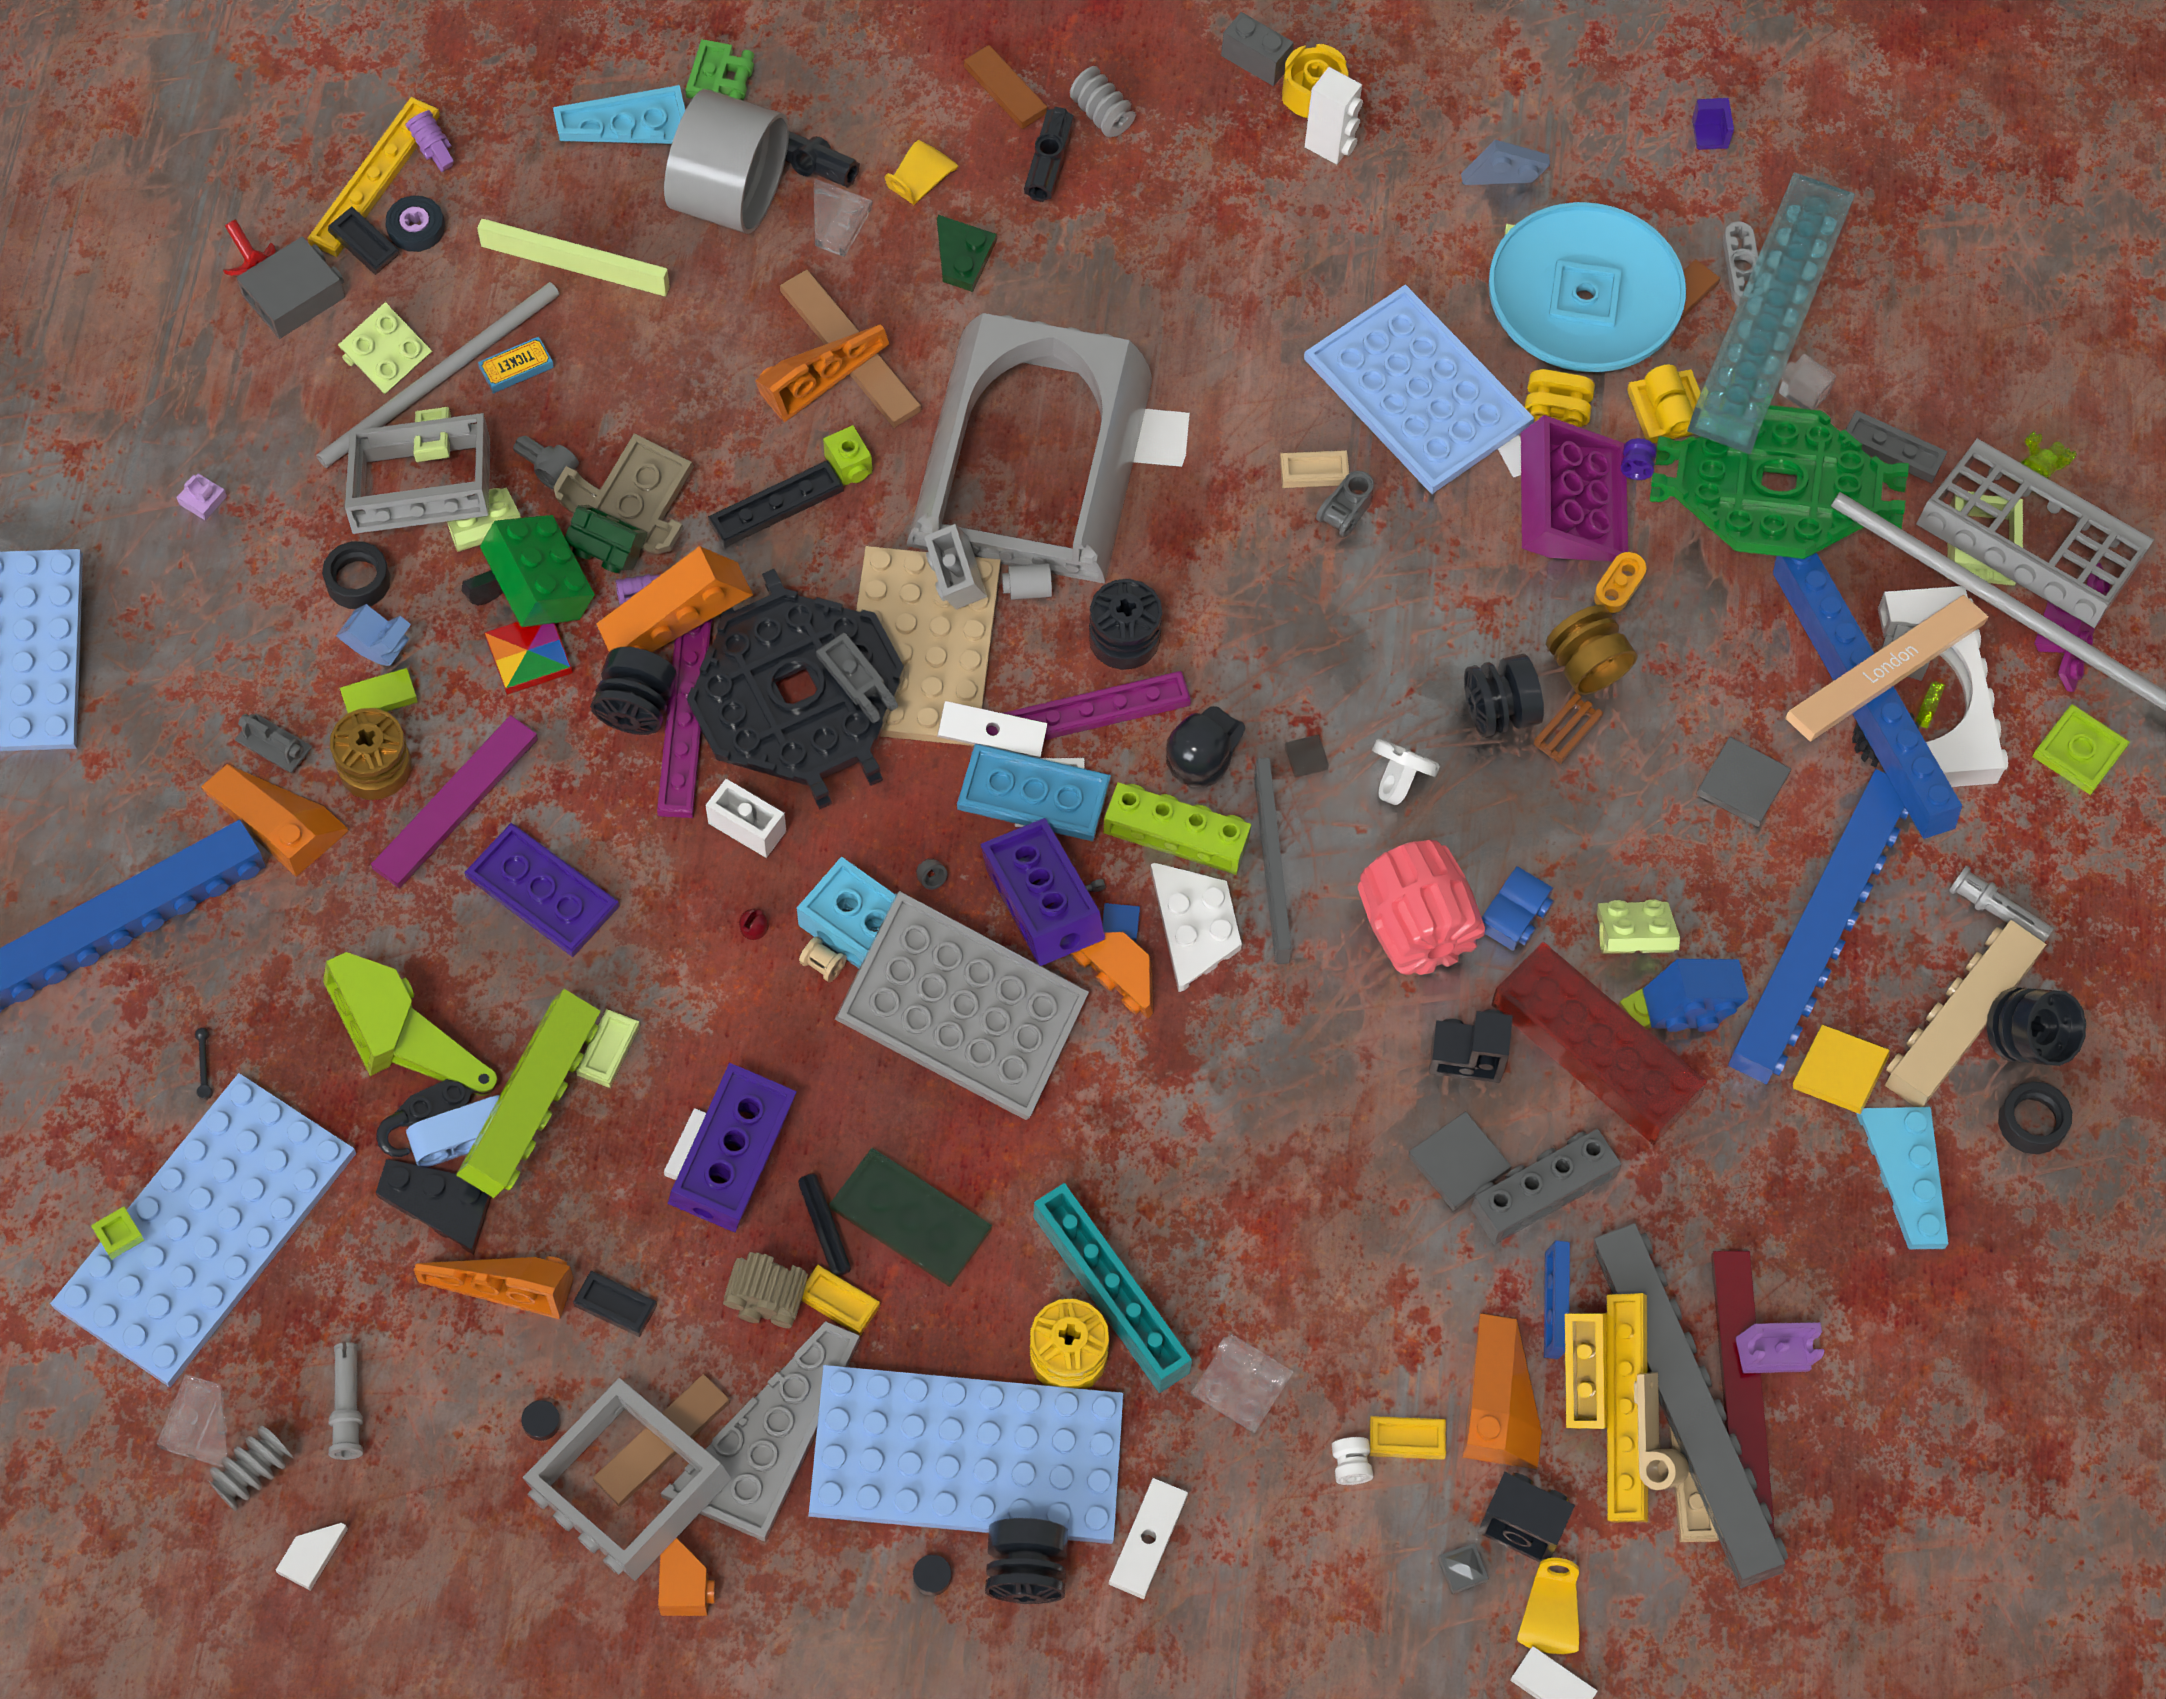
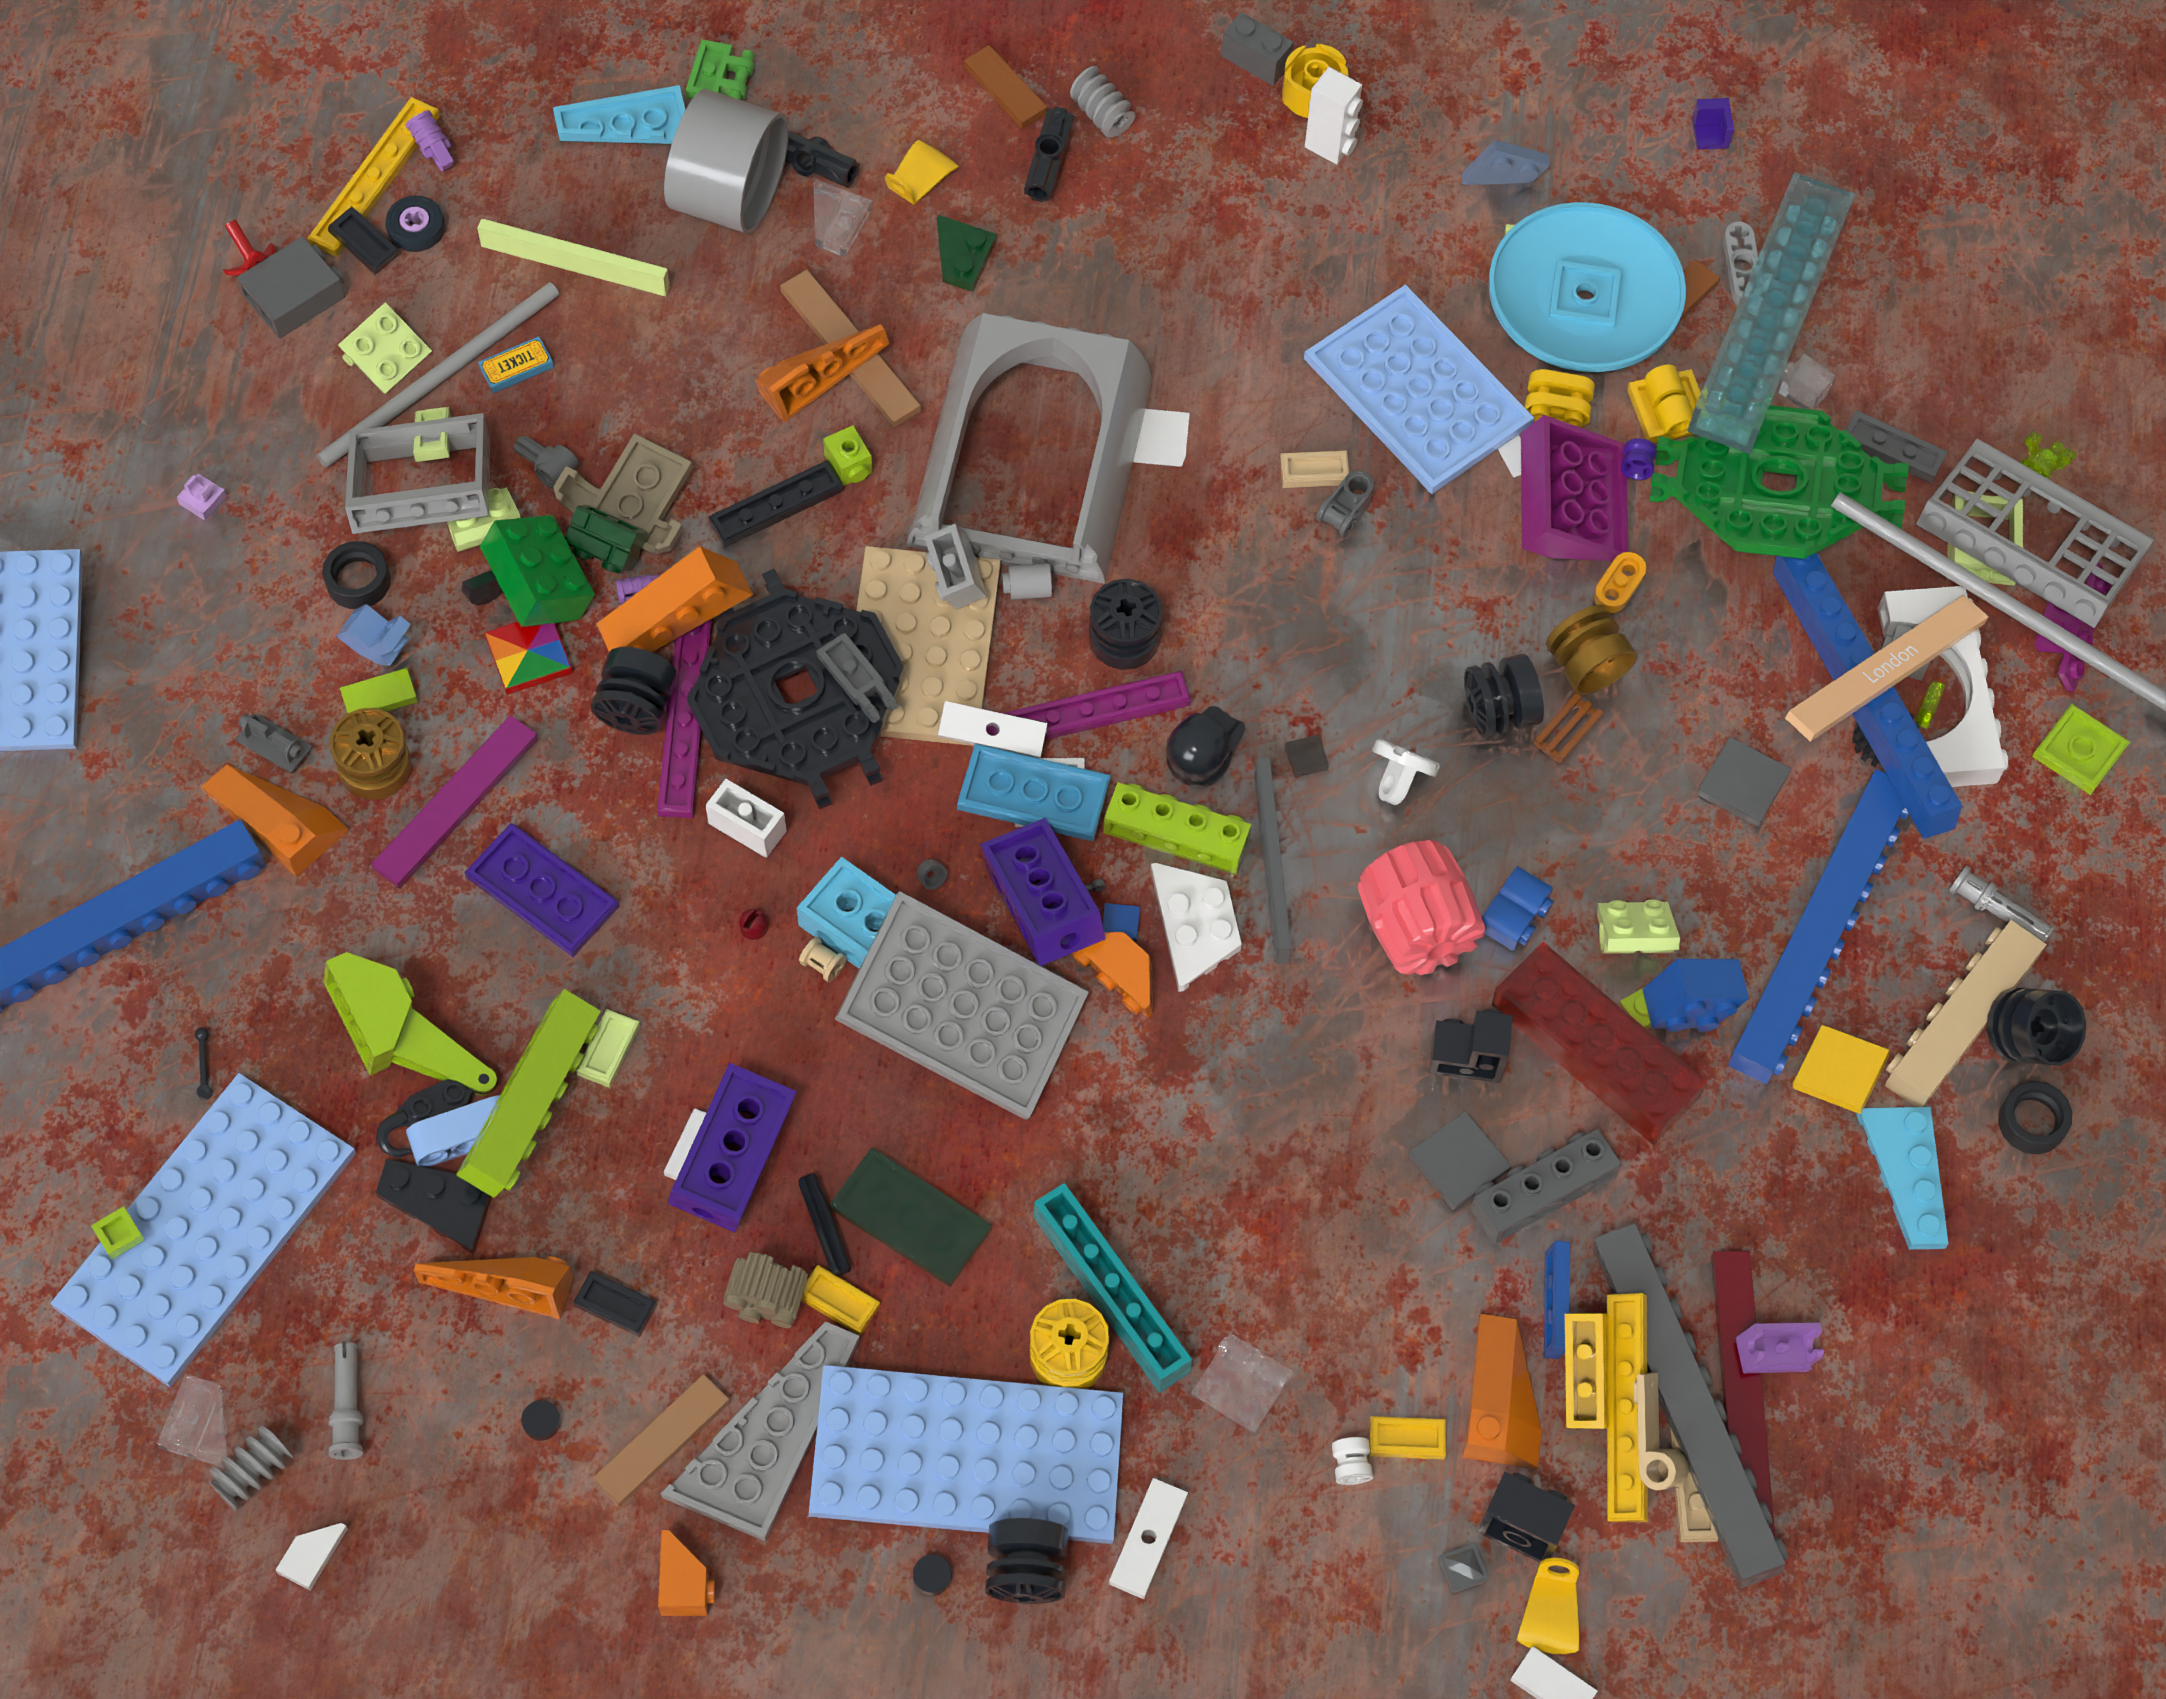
light grey window [523,1378,731,1581] -> none

